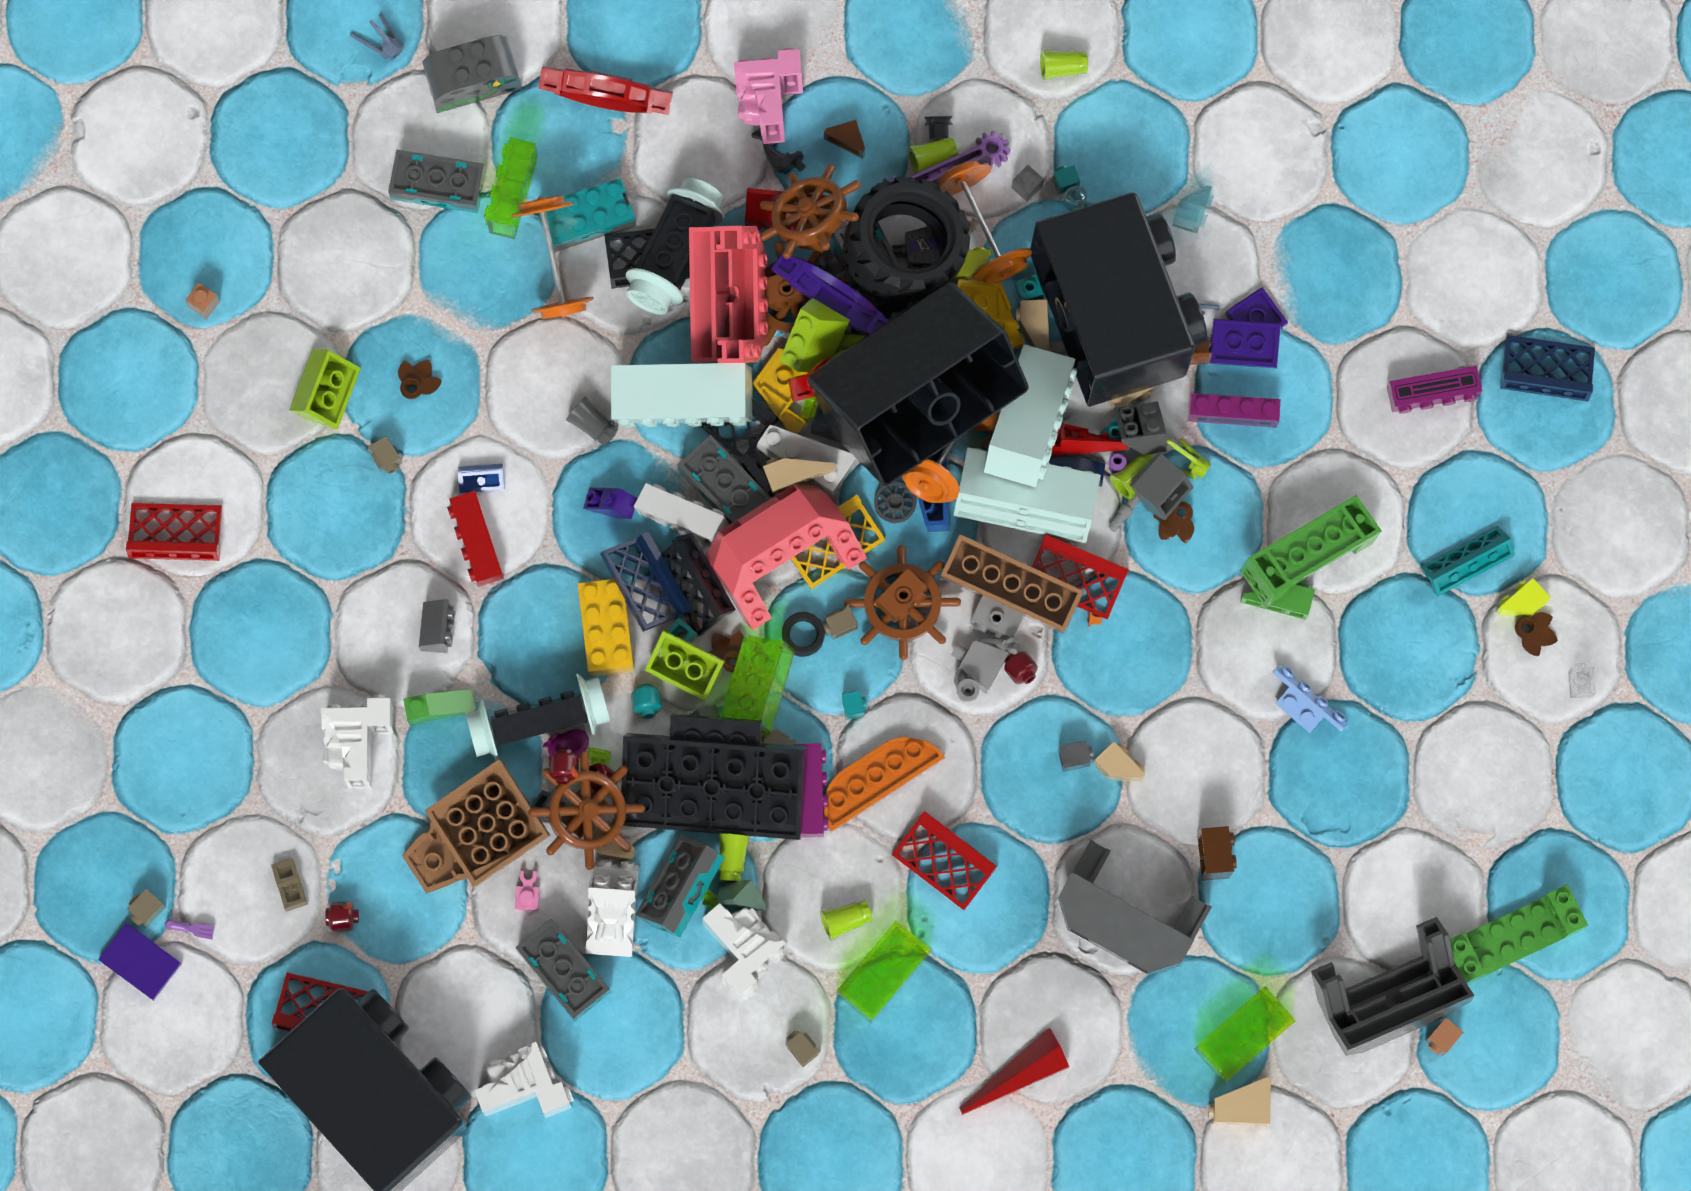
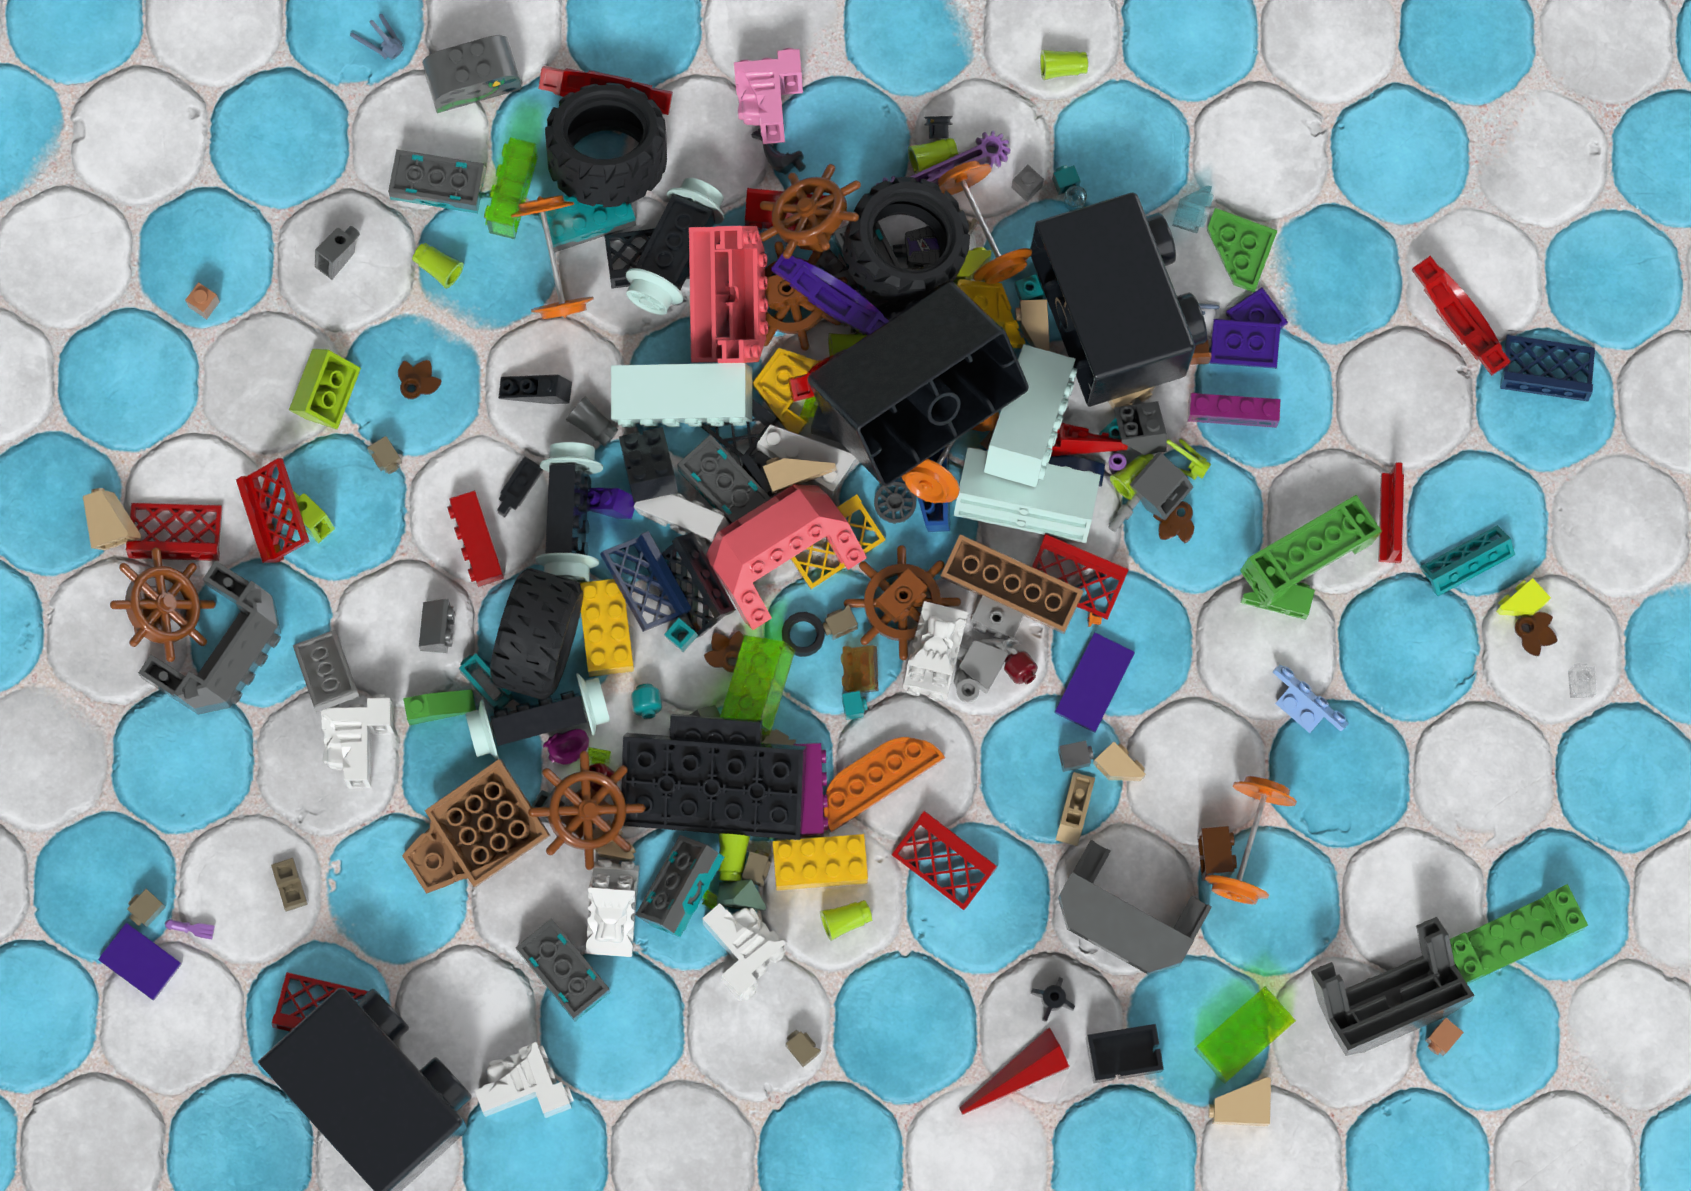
dark red head [325,902,359,932] -> none
blue slope [458,464,505,493] -> none
bright pink plate [515,870,539,911] -> none
dark red head [549,749,579,785] -> none
lime slope [645,630,725,701] -> none
lime slope [779,298,850,373] -> none
reddish brown slope [824,120,865,159] -> none
clear neon green brick [836,921,931,1024] -> none
magenta brick [1387,366,1483,414] -> none
none -> tan slope [83,488,141,550]
none -> dark orange piece [110,547,216,662]
none -> dark grey wedge [138,561,281,715]
none -> red fence [236,458,310,563]
none -> lime torso [288,491,335,544]
none -> light grey tile [293,630,359,712]
none -> dark grey torso [315,226,360,280]
none -> lime plant [412,243,464,289]
none -> teal window [459,653,514,711]
none -> black tyre [490,568,583,700]
none -> black hinge [497,456,544,518]
none -> black slope [498,375,572,404]
none -> brick [535,442,603,583]
none -> black tyre [545,83,667,207]
none -> black piece [619,427,678,502]
none -> dark tan window [742,850,771,888]
none -> yellow brick [773,834,868,891]
none -> clear orange bracket [841,645,879,693]
none -> white brick [903,601,968,701]
none -> black brick [1030,977,1075,1022]
none -> dark purple tile [1055,632,1135,733]
none -> tan slope [1055,772,1095,846]
none -> black piece [1085,1024,1164,1084]
none -> orange axle [1205,776,1297,905]
none -> bright green plate [1207,208,1277,293]
none -> red fence [1378,462,1404,563]
none -> red piece [1412,256,1511,376]

